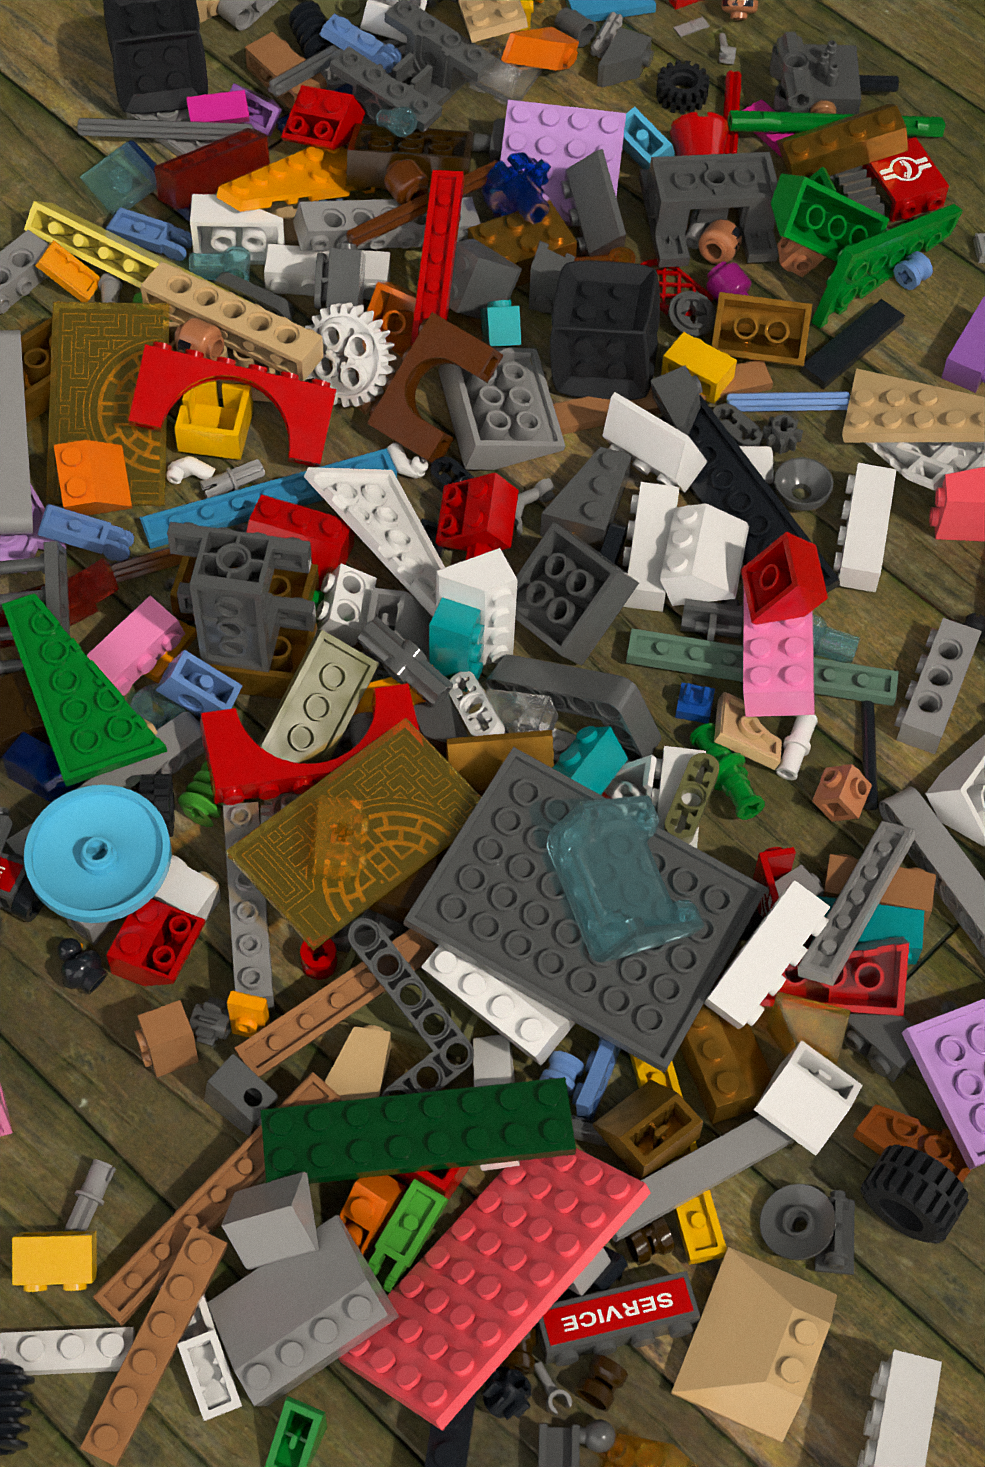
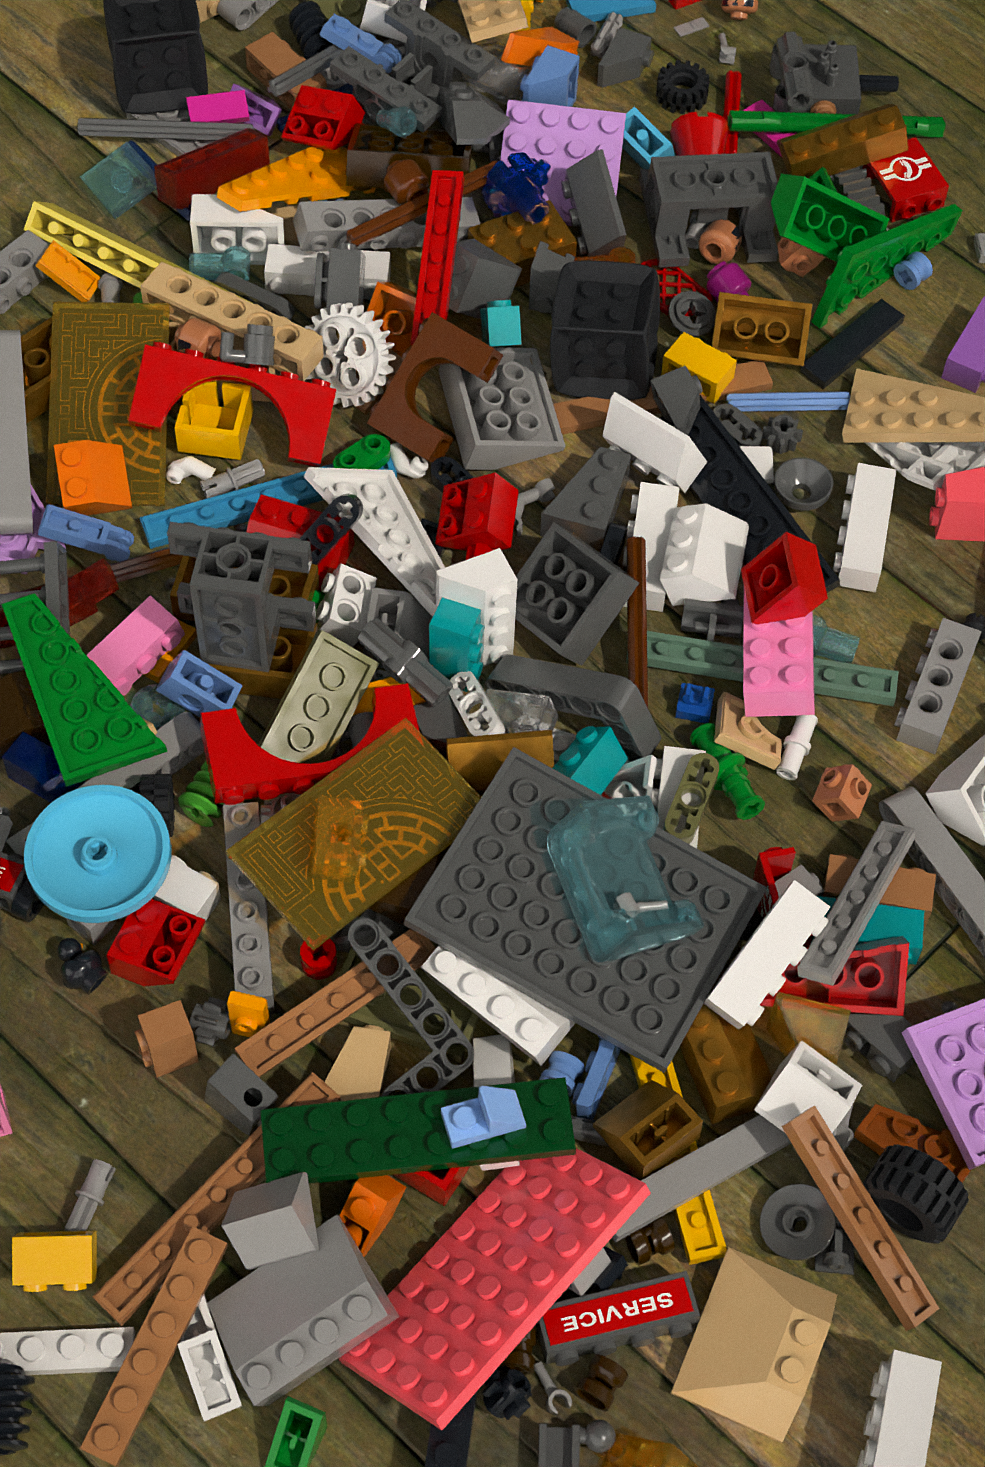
medium blue hinge [106,207,193,261] -> none
bright green hinge [368,1179,449,1293] -> none
black bar [861,700,878,810] -> none
none -> dark grey piece [220,324,275,366]
none -> black beam [300,494,363,565]
none -> green plate [333,434,391,469]
none -> dark grey wedge [435,82,510,145]
none -> light blue slope [441,1086,526,1149]
none -> medium blue slope [520,45,580,107]
none -> light grey hand [613,892,668,921]
none -> reddish brown axle [626,536,648,708]
none -> medium nougat plate [781,1105,940,1331]
none -> light grey hand [832,1105,854,1152]

